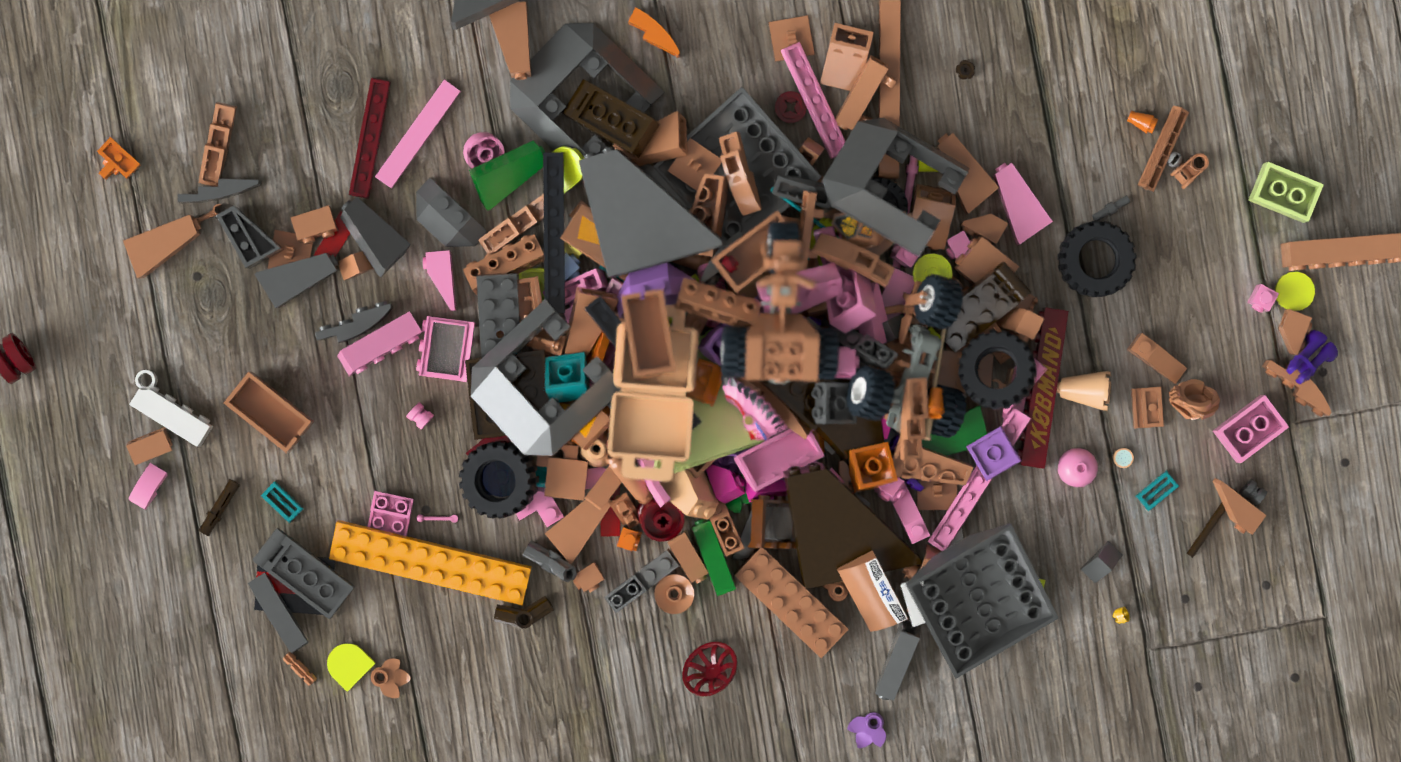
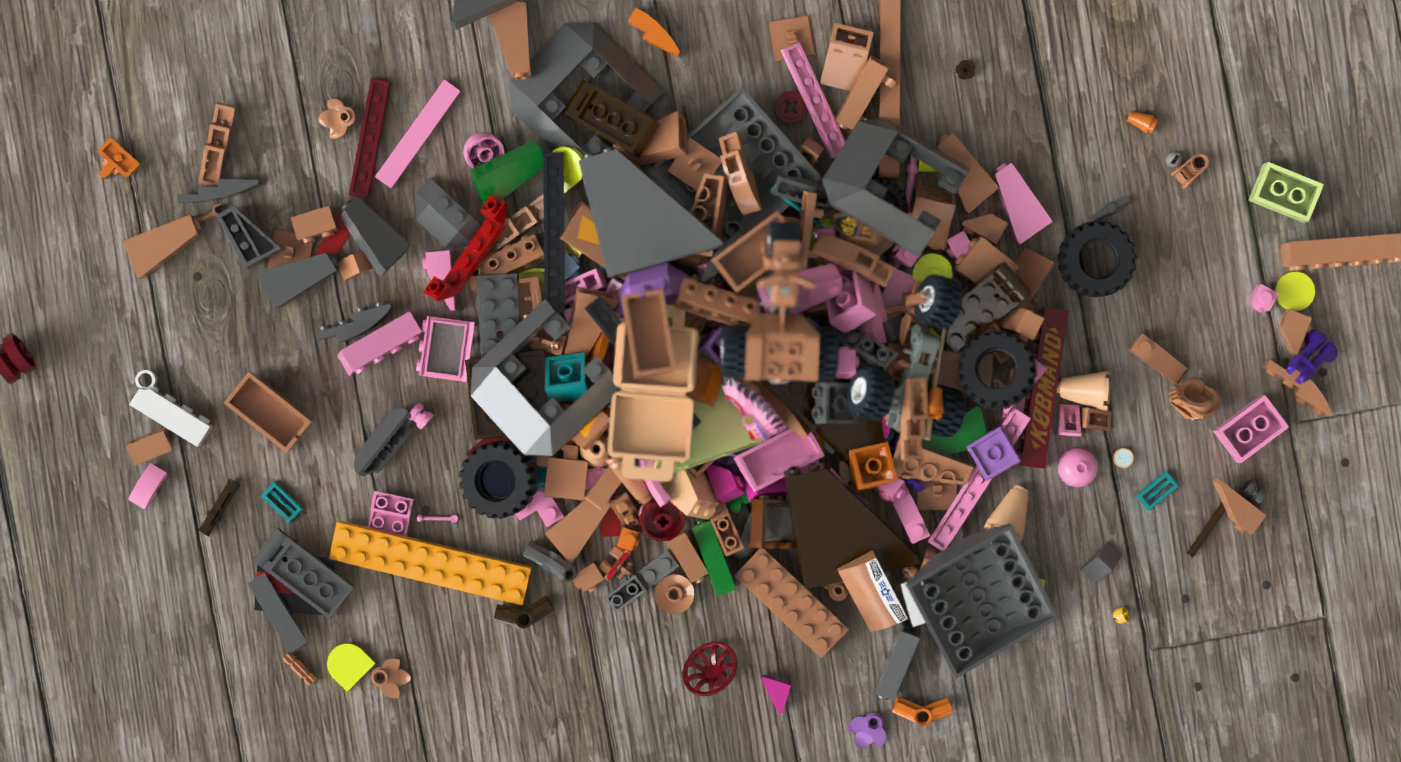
dark red plate [721,255,739,273] -> none
nougat plate [1131,387,1164,429] -> none
nougat piece [1138,106,1189,192] -> none
none -> nougat plate [318,99,356,139]
none -> dark grey brick [354,408,413,476]
none -> red slope [423,195,507,302]
none -> nougat hips [598,545,633,581]
none -> dark pink slope [760,675,791,714]
none -> orange piece [891,696,954,726]
none -> light nougat cone [984,485,1029,542]
none -> nougat piece [1015,247,1055,296]
none -> bright pink slope [1057,404,1081,436]
none -> nougat slope [1080,408,1112,431]

